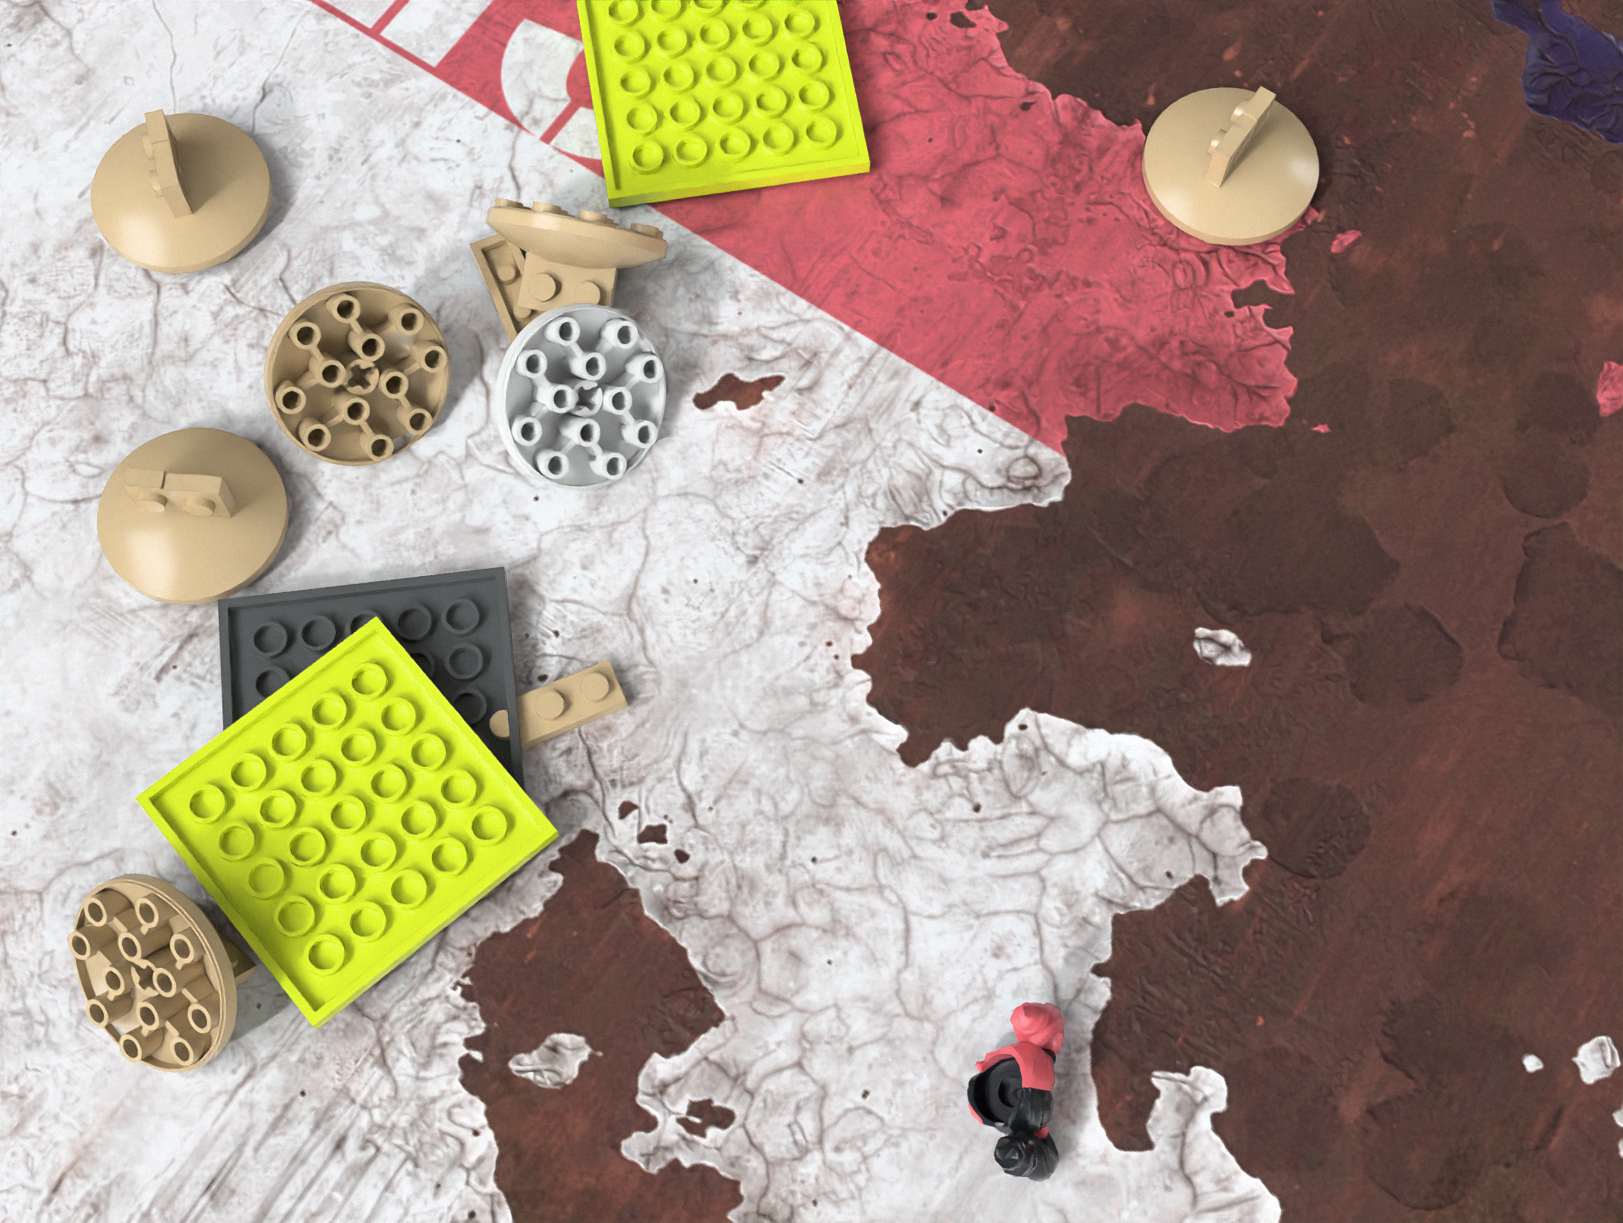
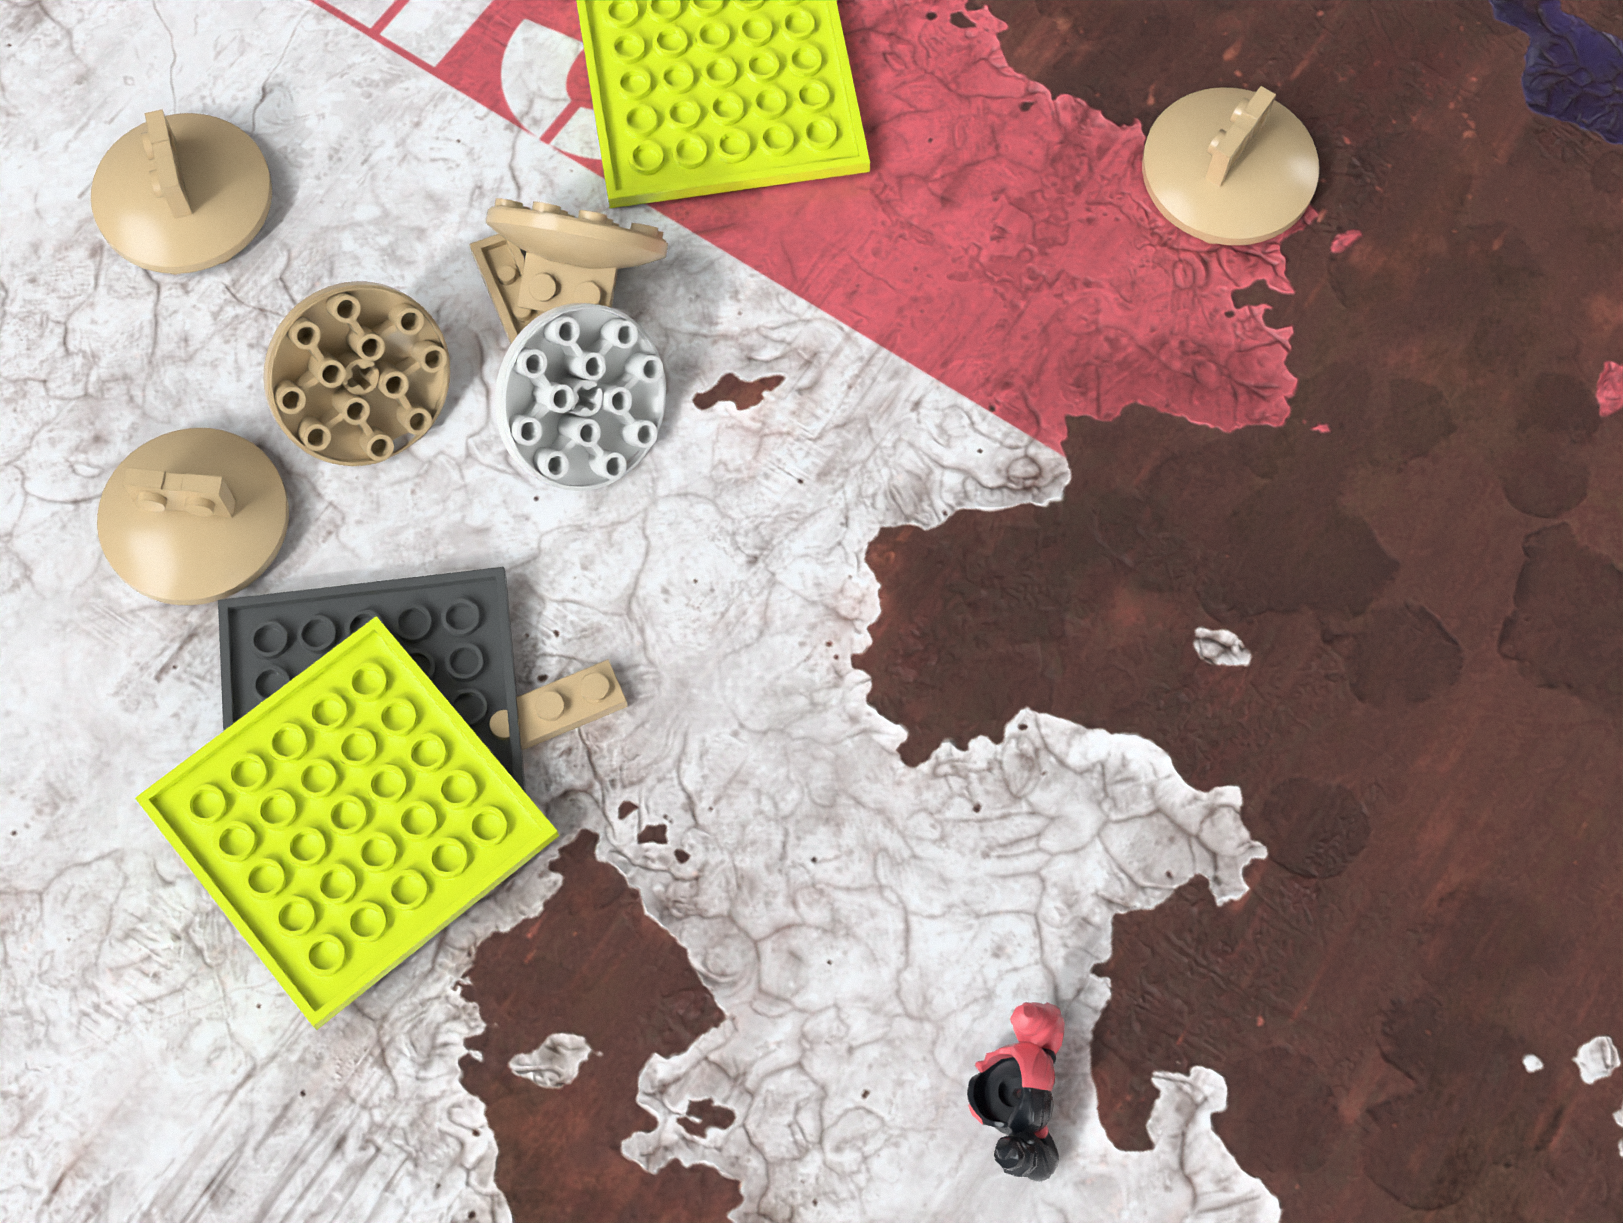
tan bracket [68,873,257,1073] -> none

